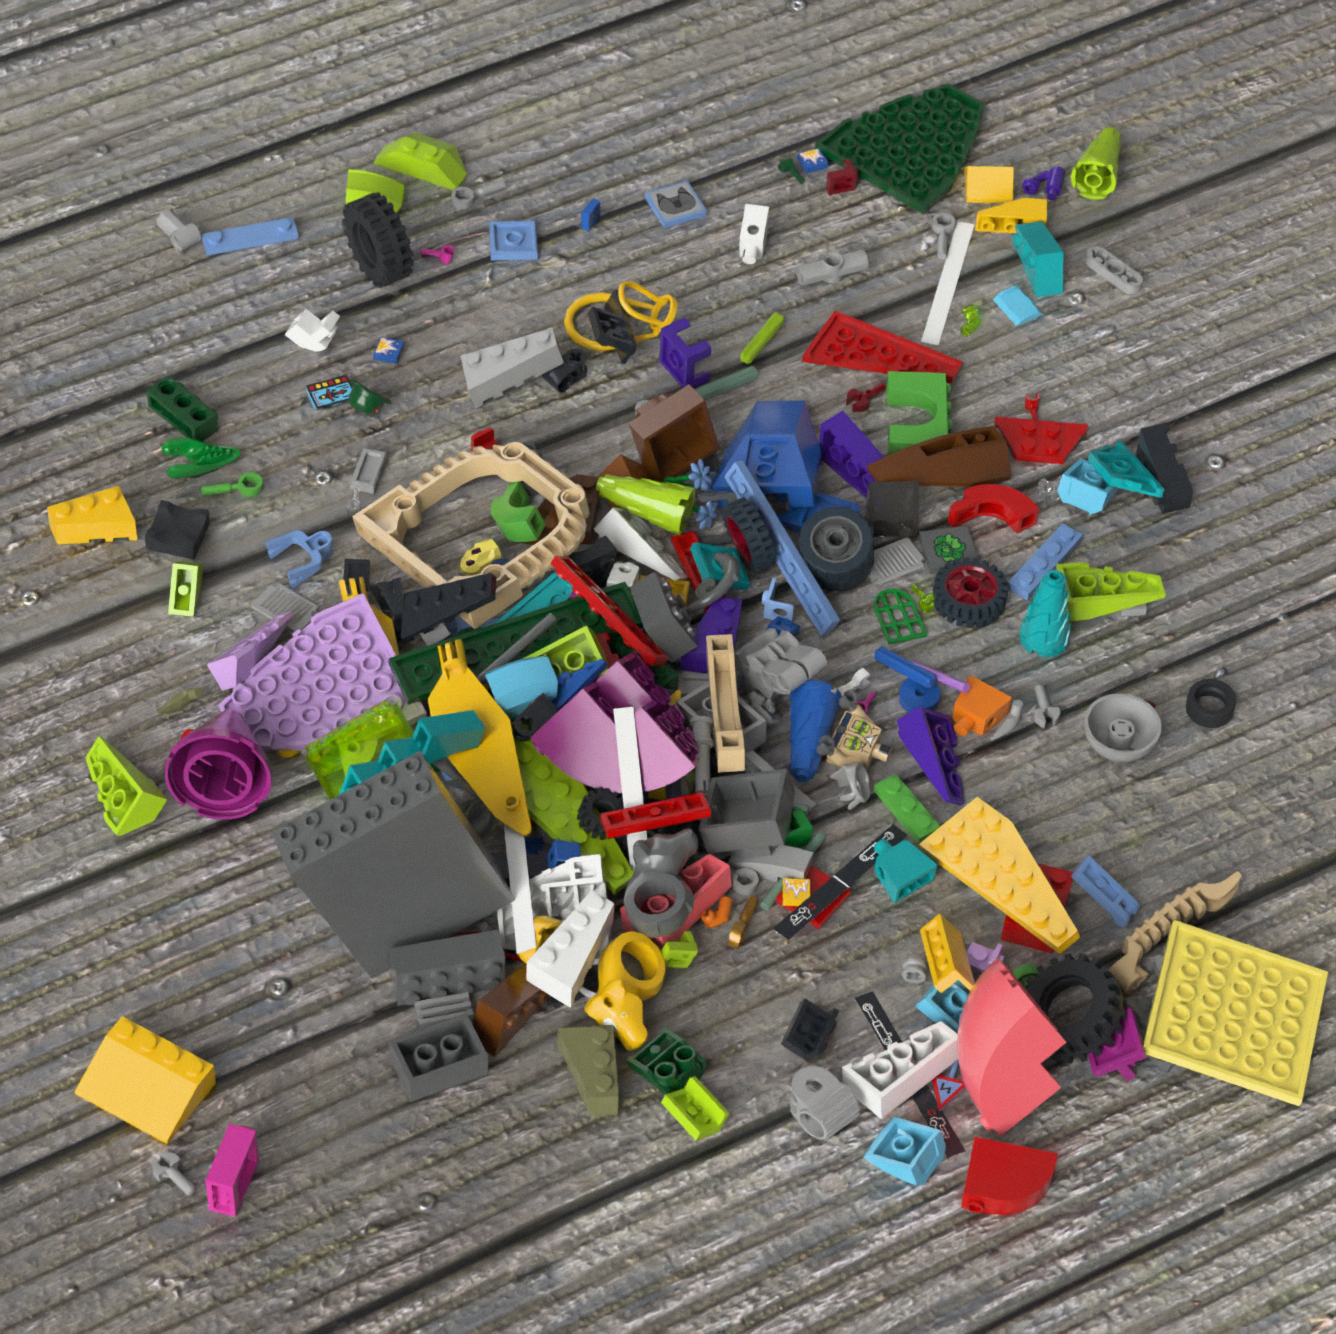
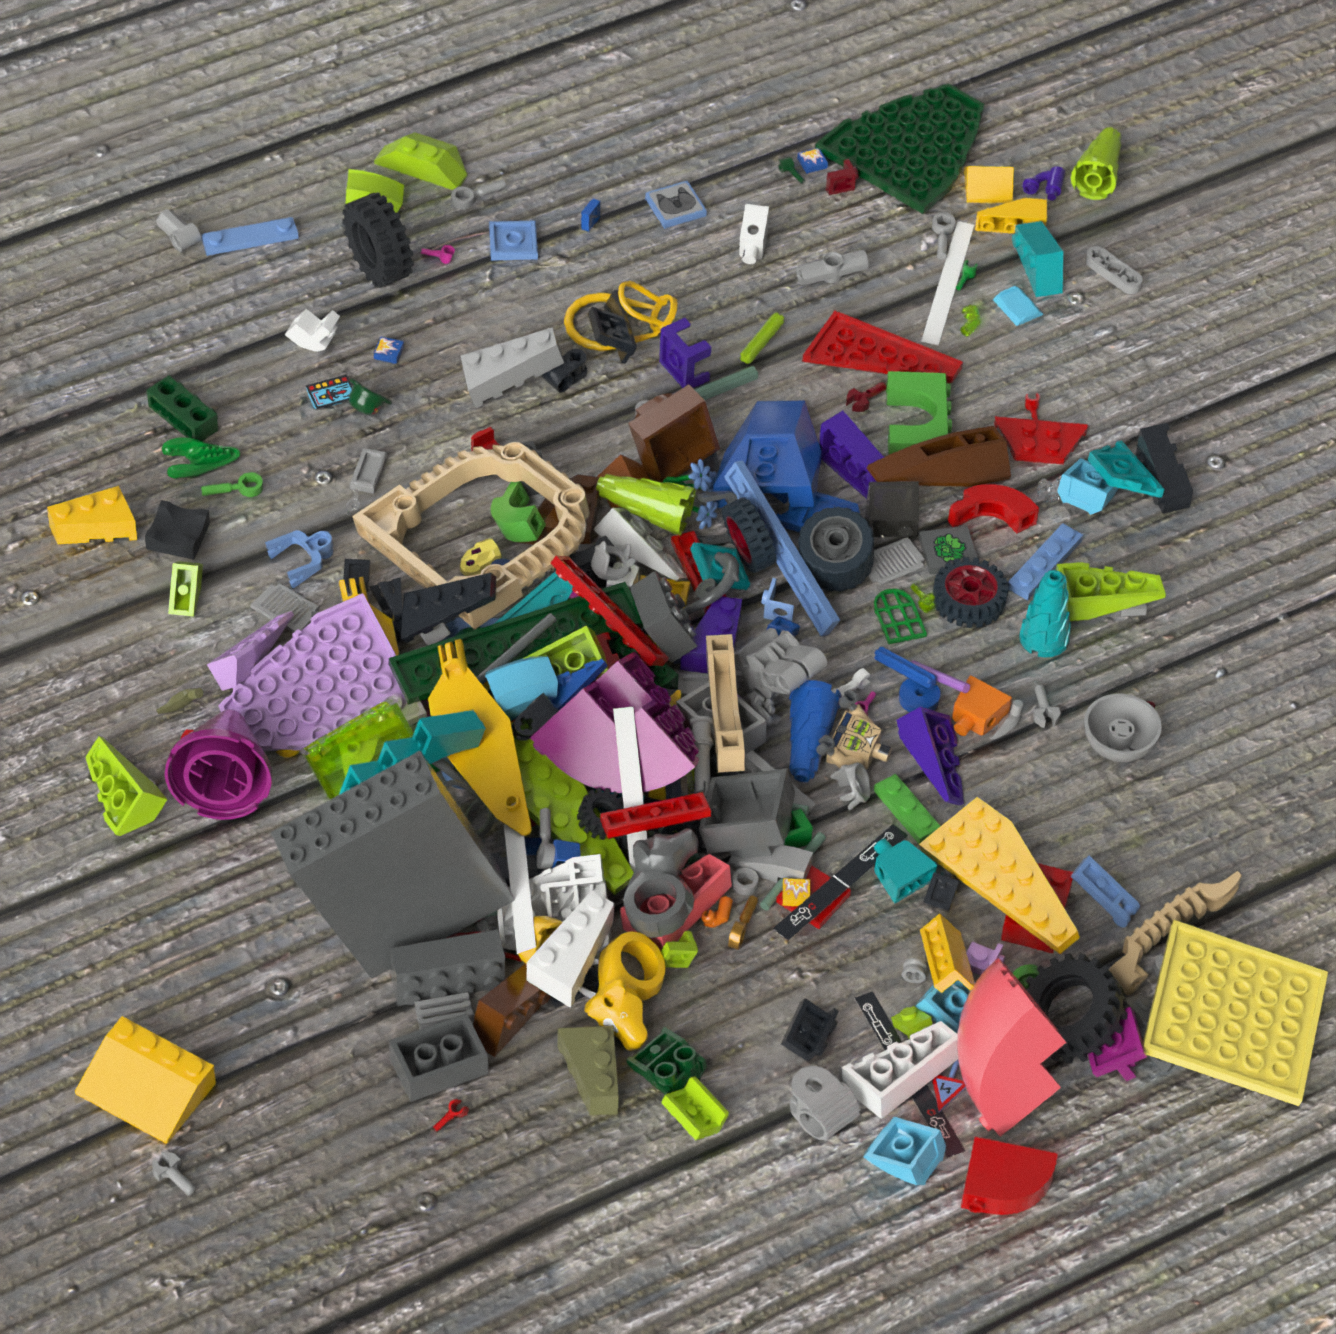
dark pink window [206,1124,259,1217] -> none
black tyre [1185,679,1236,728] -> none
none -> red hand [433,1099,469,1131]
none -> light grey piece [536,808,555,870]
none -> light grey piece [591,541,636,580]
none -> lime bracket [891,1006,933,1040]
none -> black bracket [923,871,960,913]
none -> green hand [956,260,977,290]

